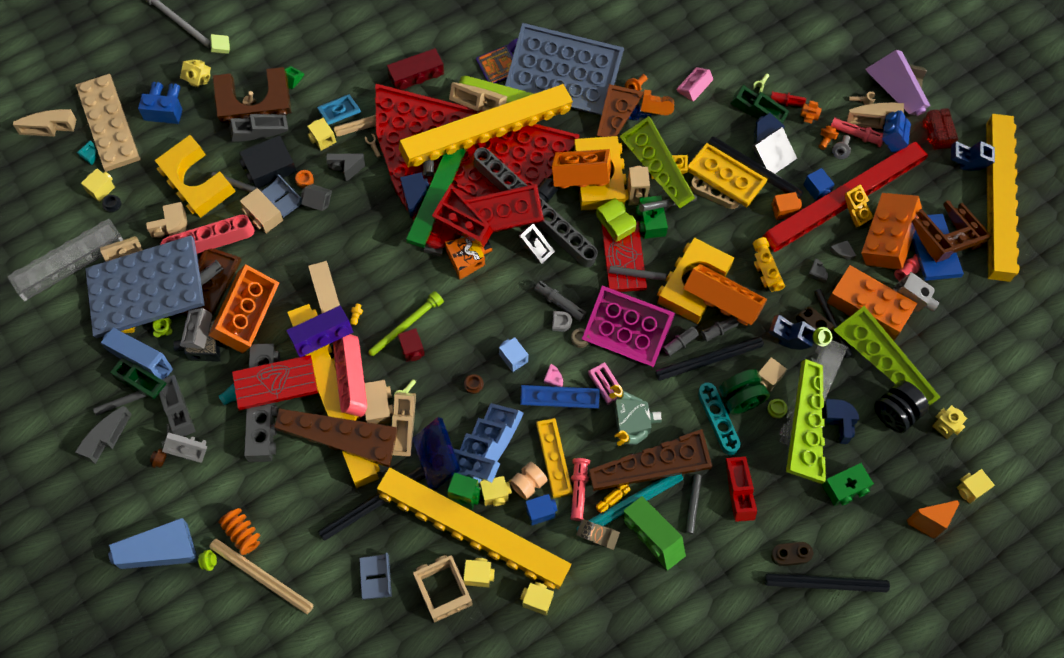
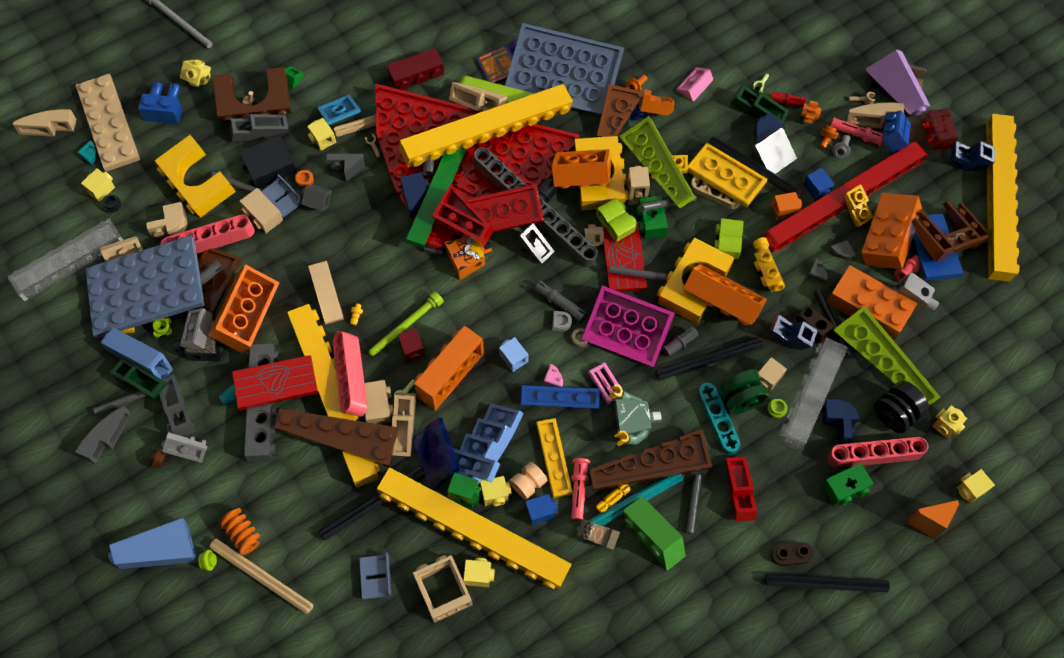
yellowish green tile [210,34,230,54] -> none
dark purple brick [286,305,353,357] -> none
reddish brown plate [464,374,484,394] -> none
light yellow brick [520,582,554,615] -> none
dark grey axle [701,316,739,342] -> none
lime wing [786,359,826,484] -> none
lime plate [813,327,832,346] -> none
none -> orange brick [414,326,484,411]
none -> dark tan tile [584,224,604,246]
none -> lime brick [714,218,743,259]
none -> coral beam [827,437,928,468]

